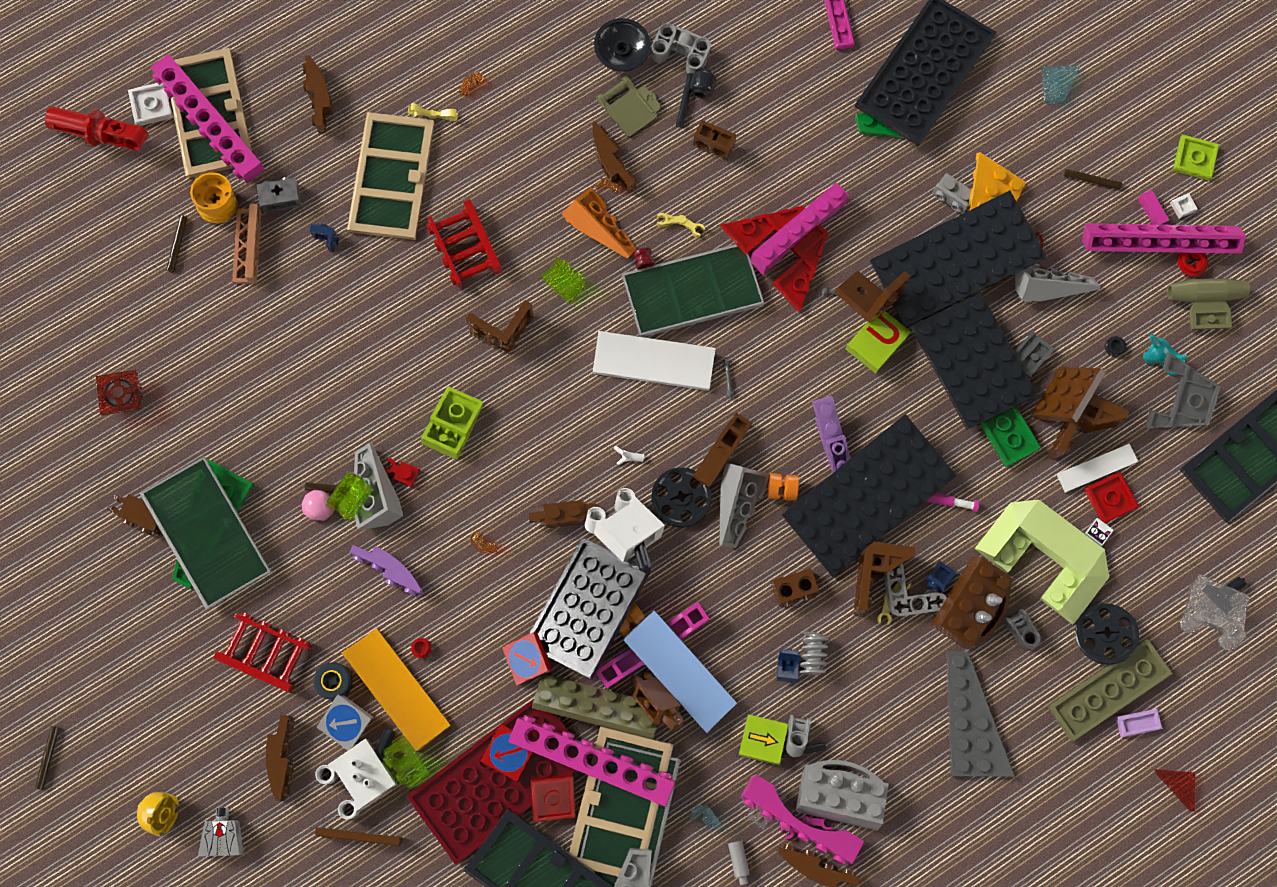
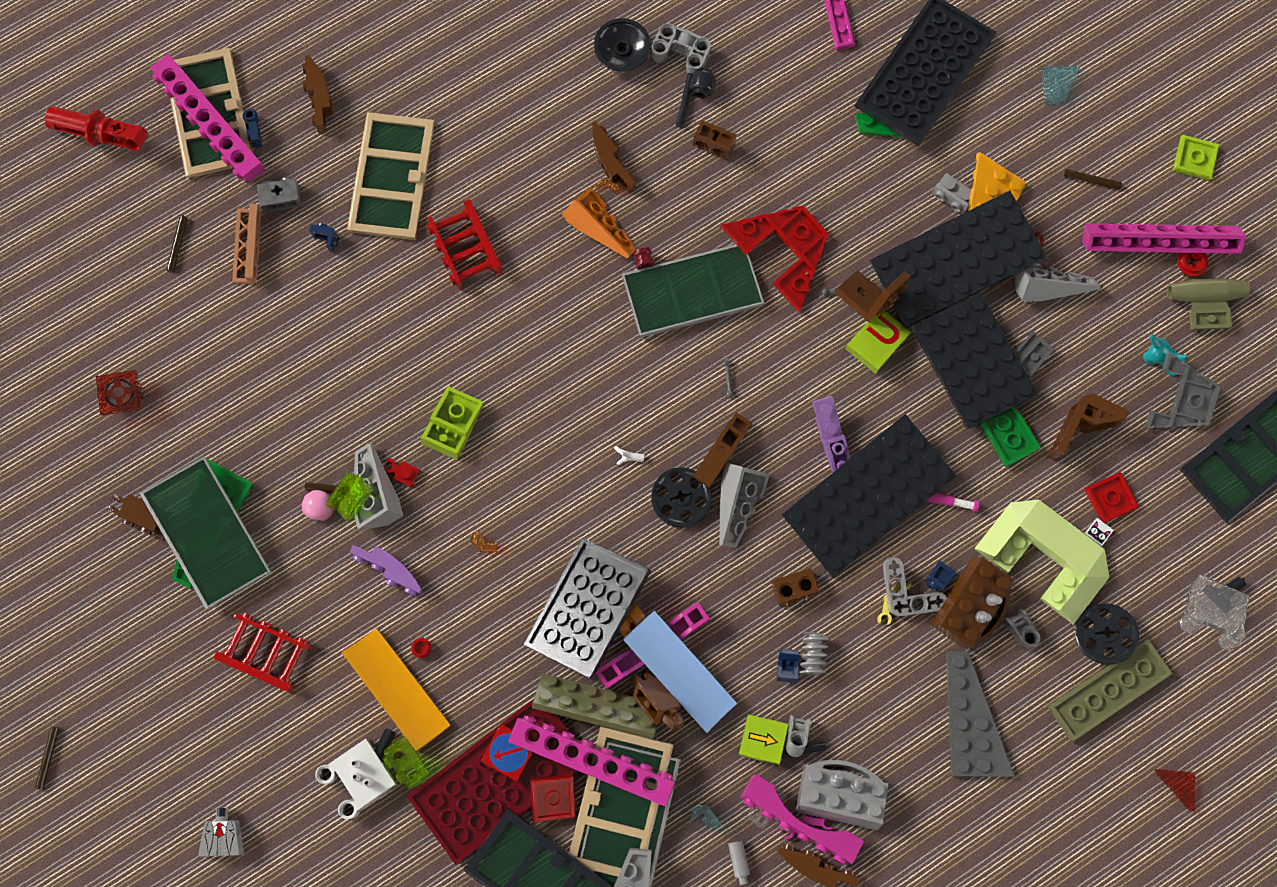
white tile [128,83,174,126] -> none
yellow cylinder [137,792,179,836] -> none
light orange wheel [190,172,238,224] -> none
reddish brown slope [266,714,294,801] -> none
black wheel [313,662,353,701] -> none
reddish brown tile [315,827,402,846] -> none
tile [316,694,373,750] -> none
light yellow piece [408,103,458,121] -> none
clear orange arm [458,72,484,96] -> none
reddish brown bracket [466,300,534,354] -> none
tile [502,632,552,686] -> none
reddish brown hinge [529,500,600,528] -> none
clear neon green bracket [541,257,585,304] -> none
white piece [585,488,665,573] -> none
white arch [593,331,715,391] -> none
olive piece [596,76,661,138] -> none
light yellow piece [657,213,705,238] -> none
dark pink arch [750,182,849,275] -> none
orange wheel [768,473,799,501] -> none
reddish brown bracket [853,542,915,615] -> none
reddish brown plate [1032,366,1105,422] -> none
white tile [1057,444,1138,493] -> none
black tile [1105,336,1126,357] -> none
lavender tile [1116,709,1163,737] -> none
dark pink piece [1138,190,1169,225] -> none
white tile [1170,193,1198,219] -> none
none -> dark blue plate [242,109,263,148]

